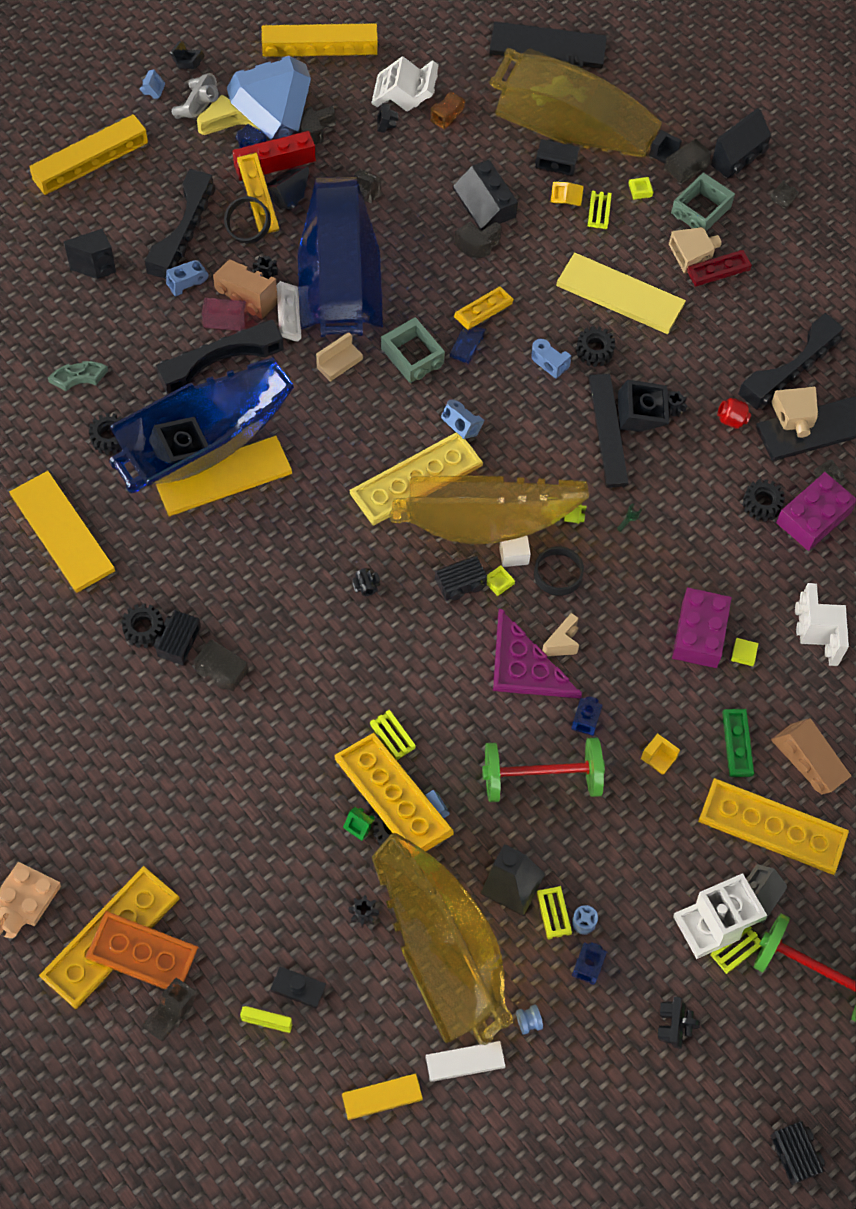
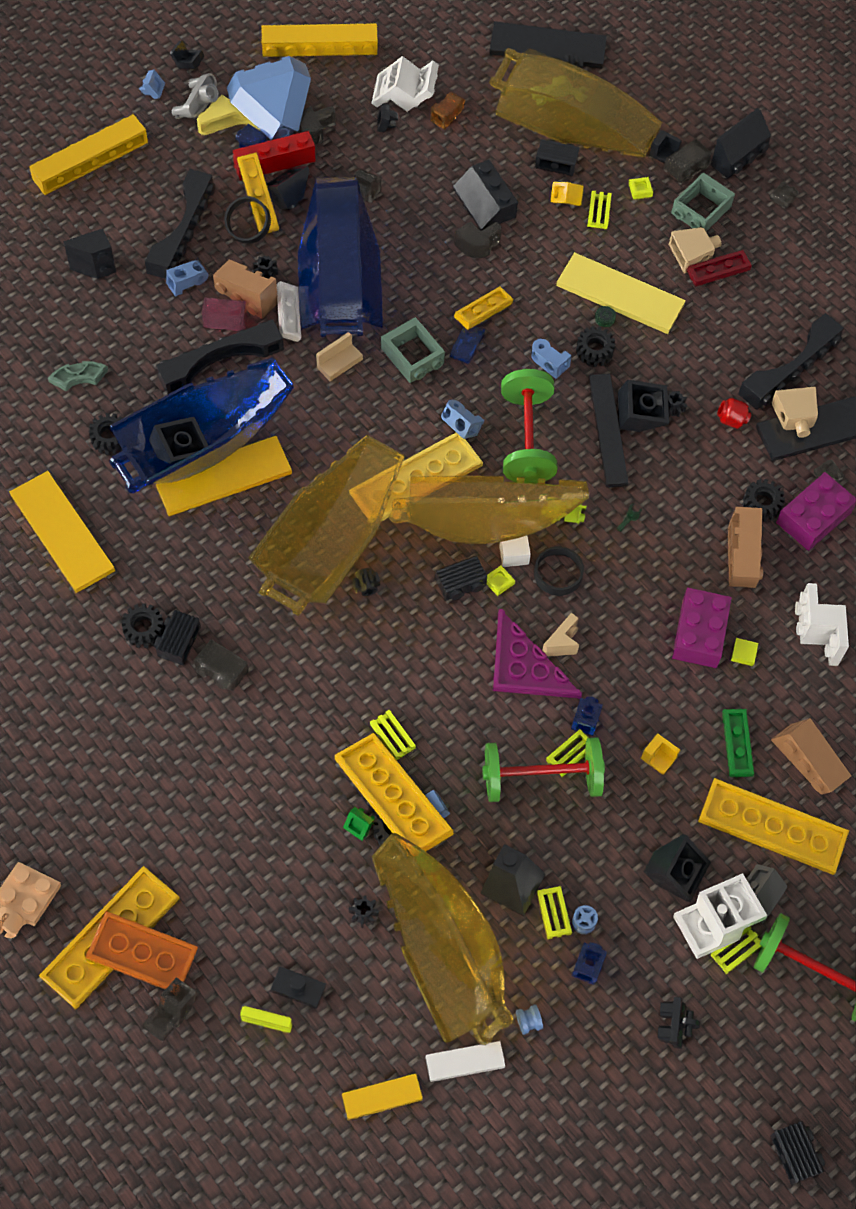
none -> clear yellow windscreen [249,435,405,616]
none -> bright green piece [501,369,558,484]
none -> neon yellow tile [546,729,589,777]
none -> clear green tile [595,306,616,327]
none -> black slope [643,834,711,902]
none -> medium nougat wedge [728,507,763,588]

